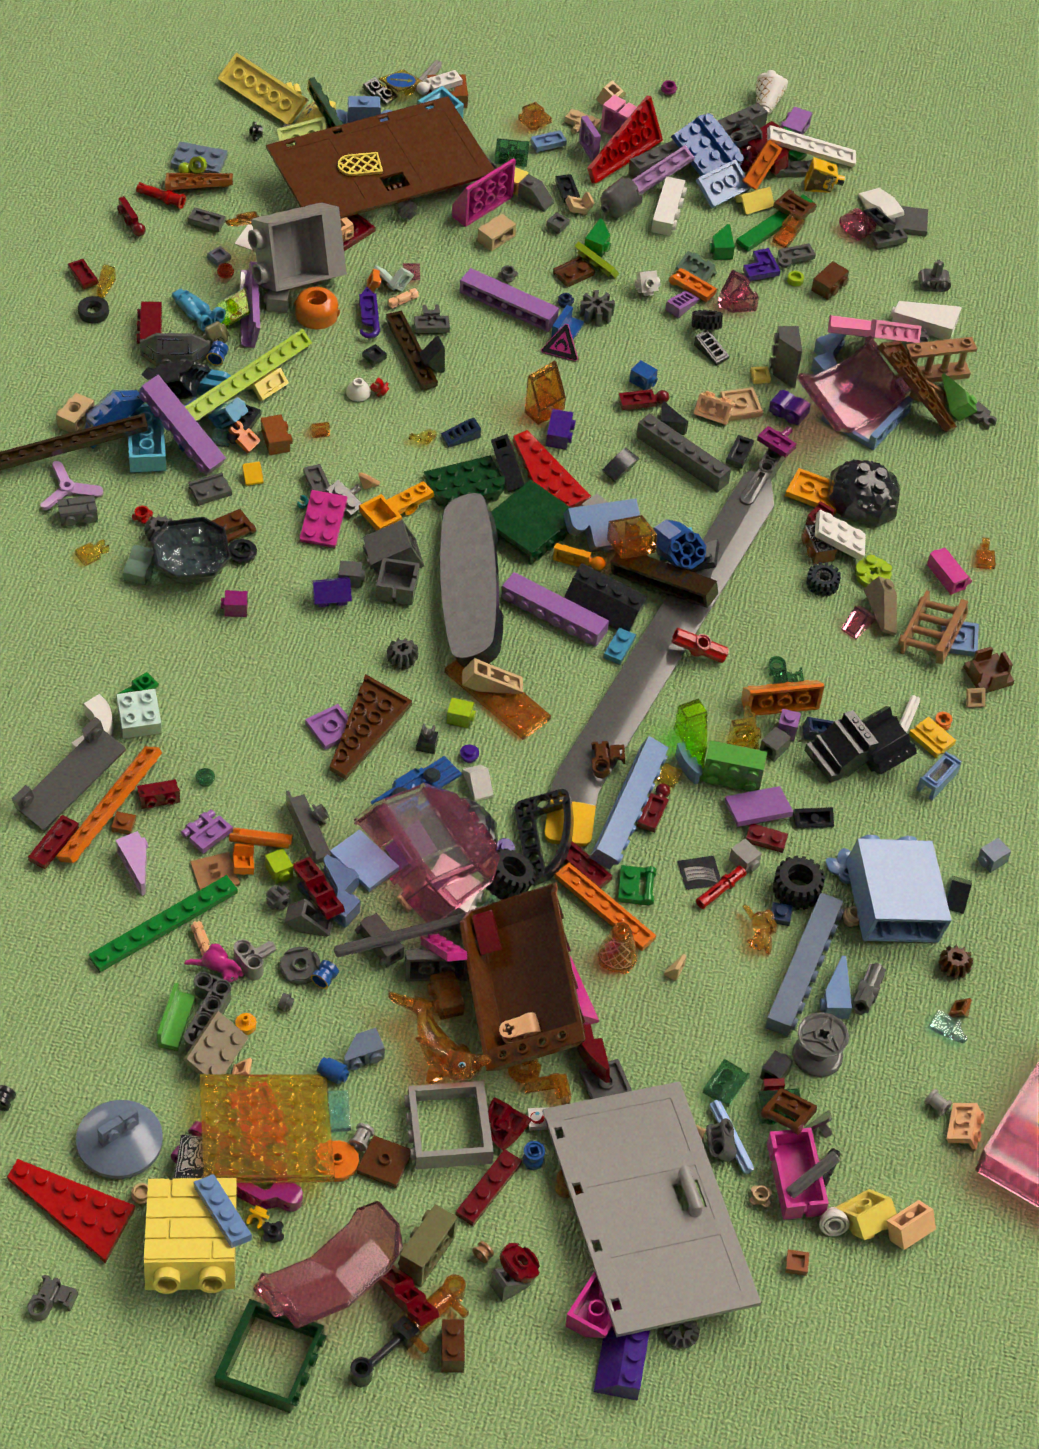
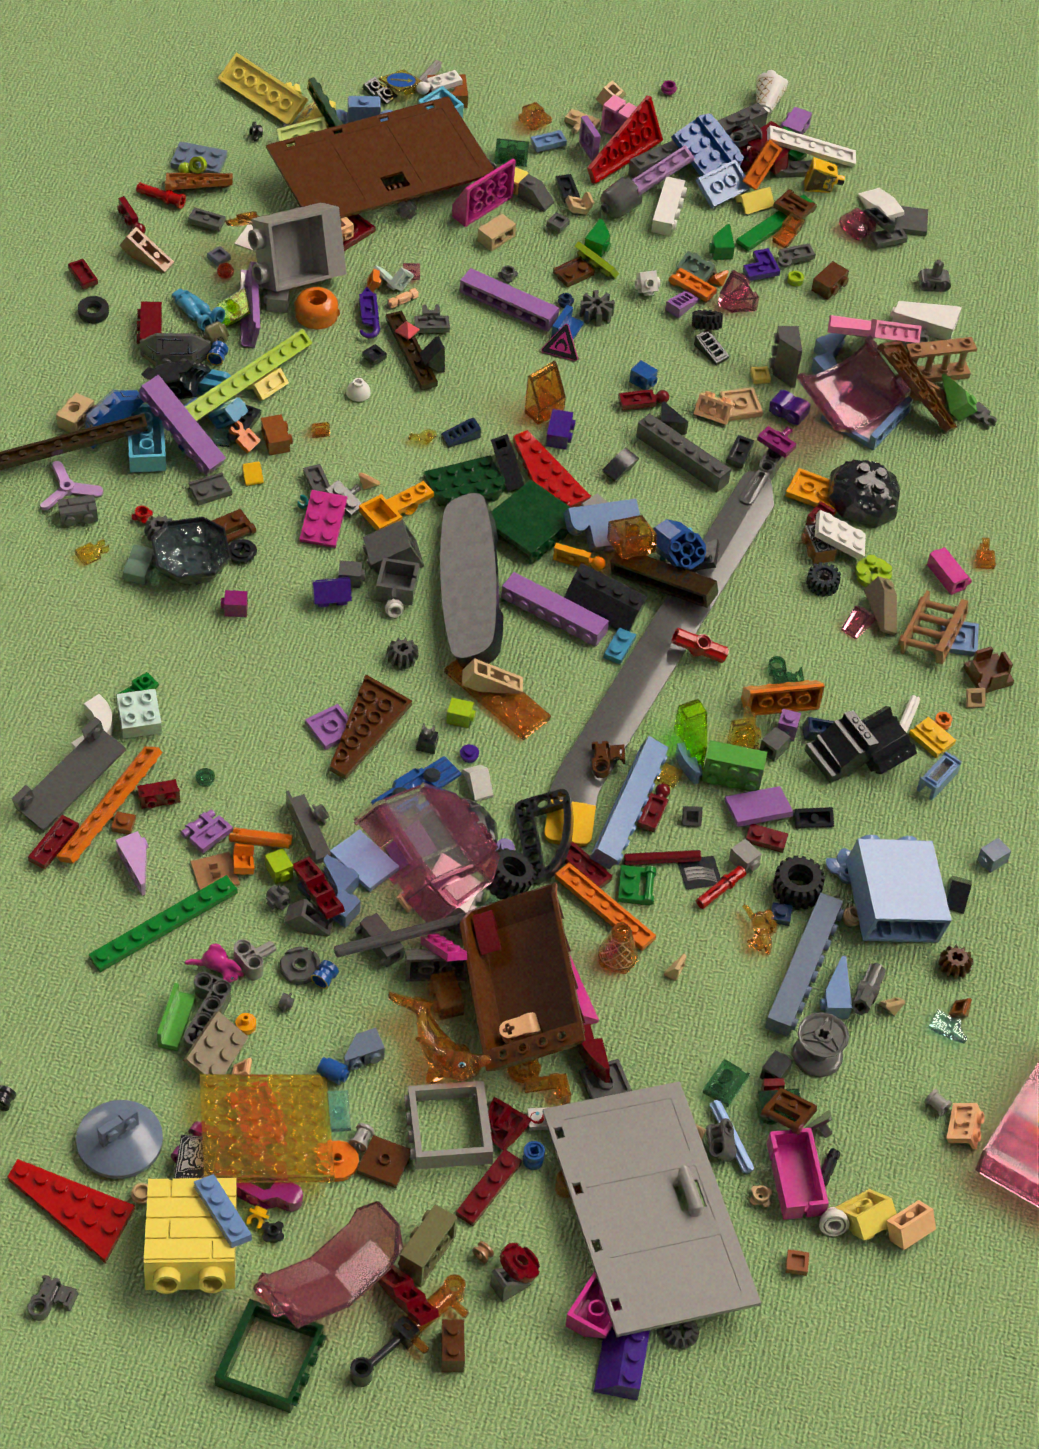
clear yellow slope [97,264,116,298] -> none
light nougat axle [190,921,210,956] -> none
light yellow window [338,152,383,176] -> none
red plate [370,378,389,397] -> none
dark grey axle [786,1151,840,1198] -> none
none -> medium nougat slope [120,227,174,273]
none -> white plate [385,598,404,618]
none -> coral slope [395,321,420,340]
none -> dark red axle [624,850,702,865]
none -> dark grey slope [682,806,703,826]
none -> orange slope [707,270,729,286]
none -> tan slope [879,997,905,1016]

